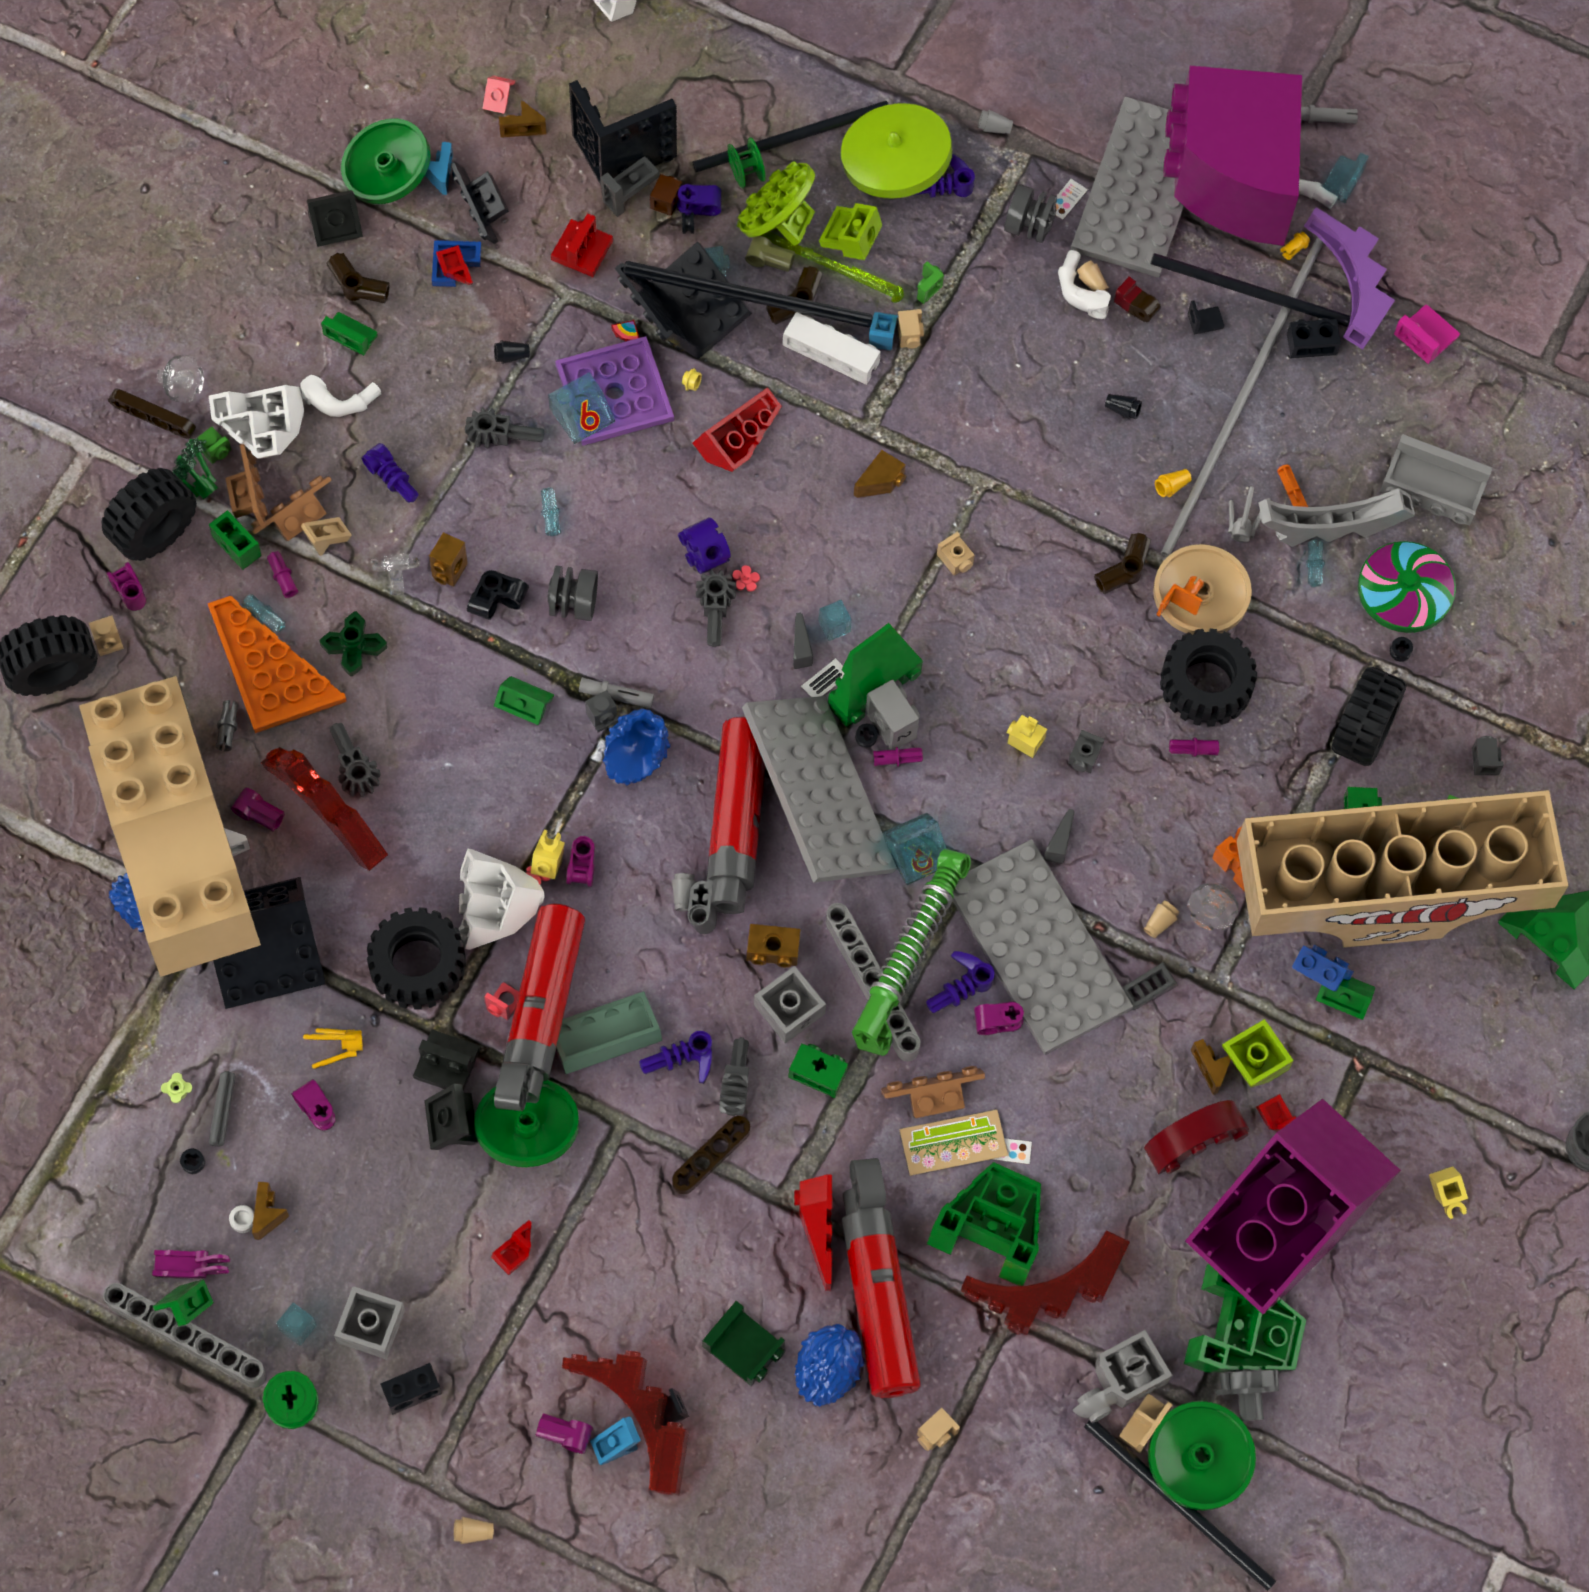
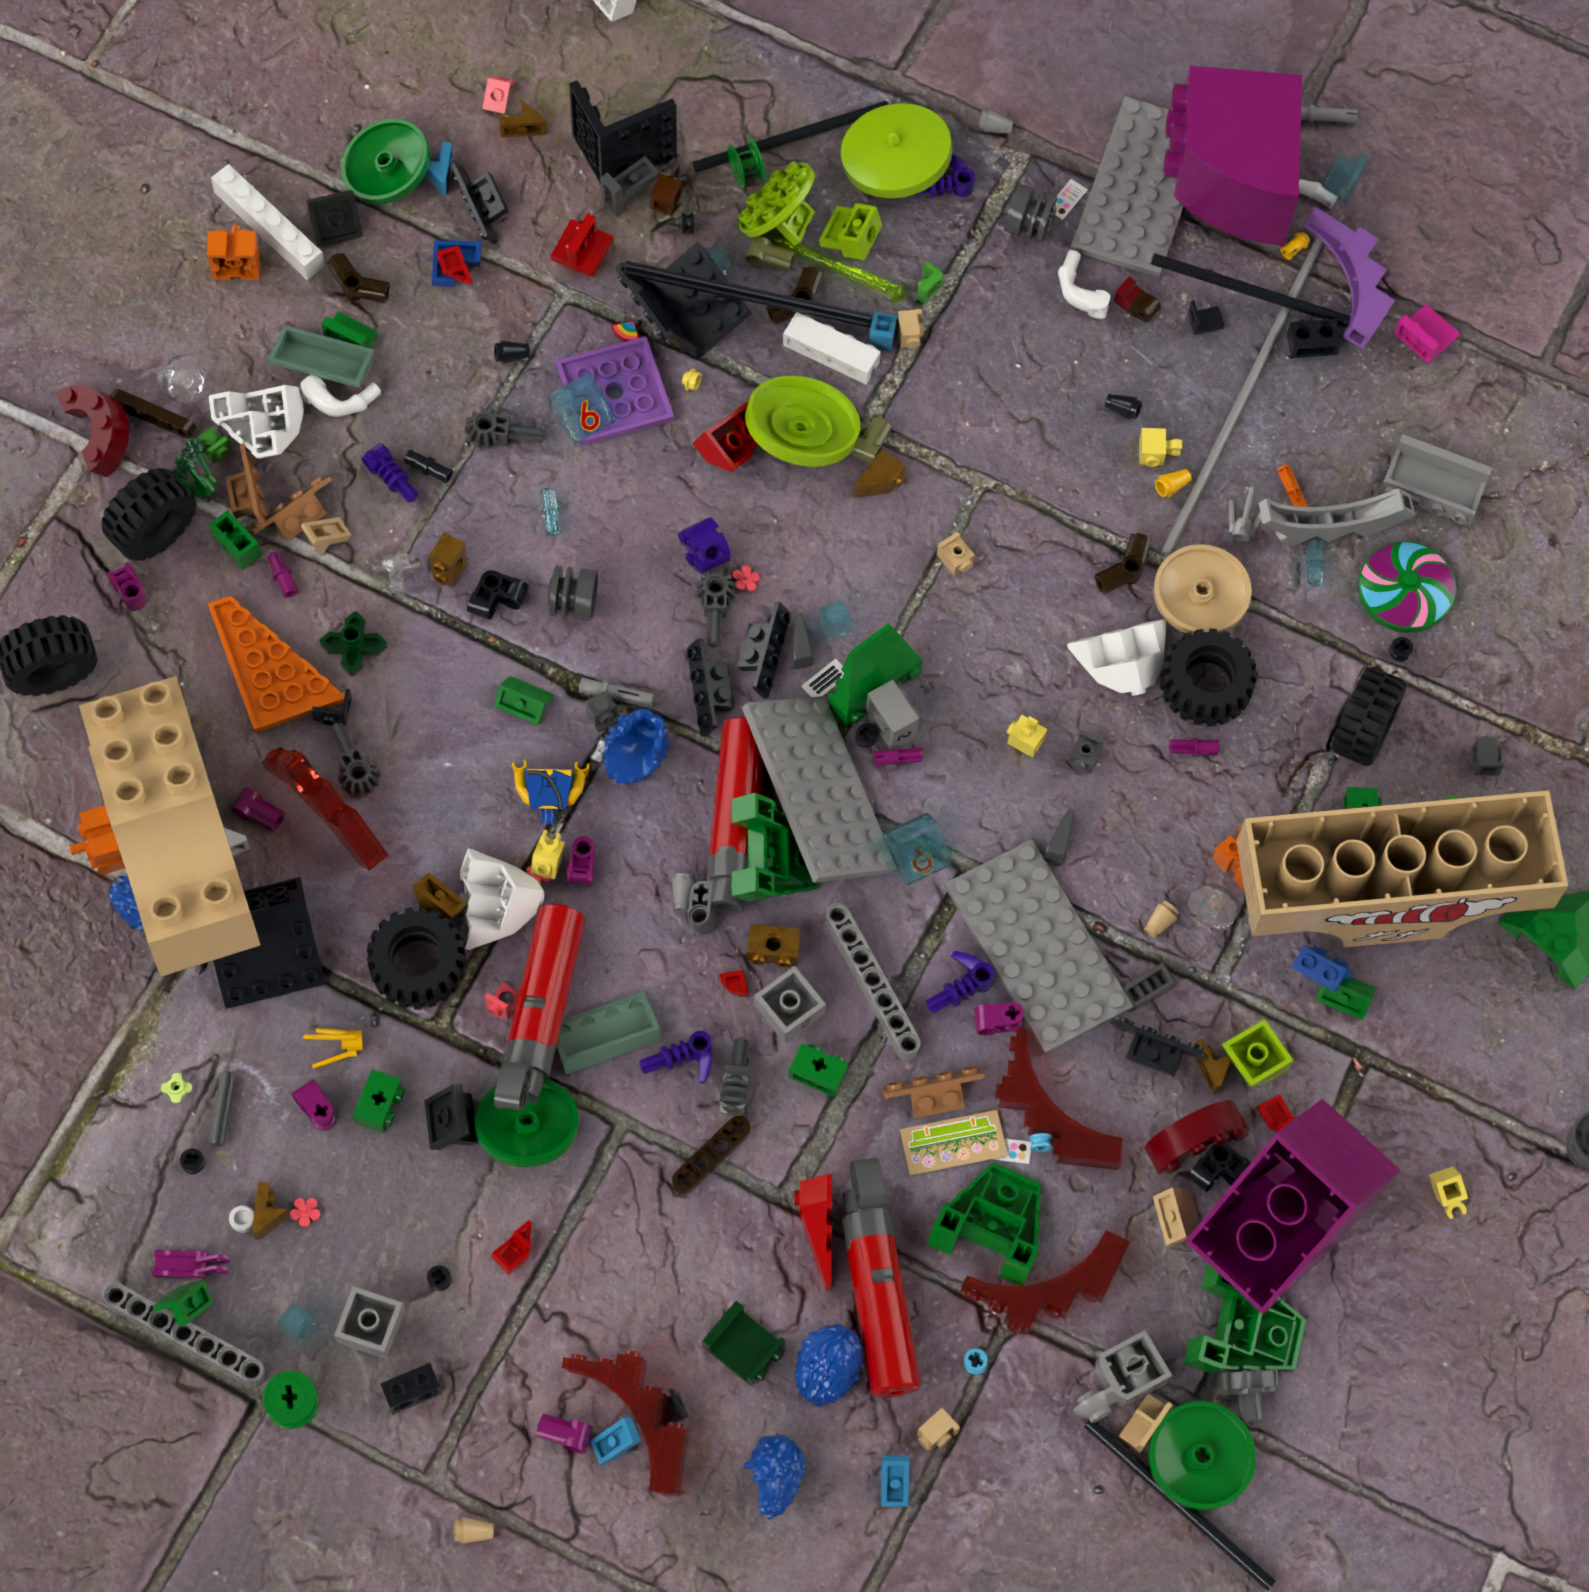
tan brick [89,616,124,656] -> none
dark grey pin [216,700,239,751] -> none
clear light blue axle [242,594,286,633] -> none
pearl dark grey bracket [413,1029,480,1091] -> none
dark purple piece [677,184,722,216] -> none
bright green piece [852,849,971,1056] -> none
tan cone [1077,260,1109,292] -> none
orange bracket [1157,576,1204,617] -> none
none -> dark red brick [56,385,129,477]
none -> orange brick [69,805,125,876]
none -> orange brick [207,225,261,280]
none -> white brick [211,164,325,281]
none -> sand green slope [267,325,375,388]
none -> coral plant [290,1198,320,1227]
none -> black bracket [311,689,352,726]
none -> green brick [353,1069,405,1133]
none -> black pin [404,449,453,483]
none -> pearl gold slope [412,872,467,921]
none -> black bush [427,1265,452,1291]
none -> torso [512,760,589,824]
none -> black bracket [686,638,735,737]
none -> red tile [719,970,749,996]
none -> green wedge [731,793,819,902]
none -> black bracket [737,602,791,699]
none -> blue hair [744,1434,806,1520]
none -> lime container [745,376,860,467]
none -> olive piece [851,417,892,465]
none -> dark azure slope [881,1455,910,1507]
none -> medium azure bush [964,1348,988,1375]
none -> clear red arch [995,1028,1123,1170]
none -> medium azure bush [1030,1133,1054,1152]
none -> white brick [1067,619,1166,696]
none -> black bracket [1109,1017,1209,1077]
none -> light yellow brick [1139,428,1182,467]
none -> tan panel [1153,1187,1200,1246]
none -> black piece [1187,1142,1251,1193]

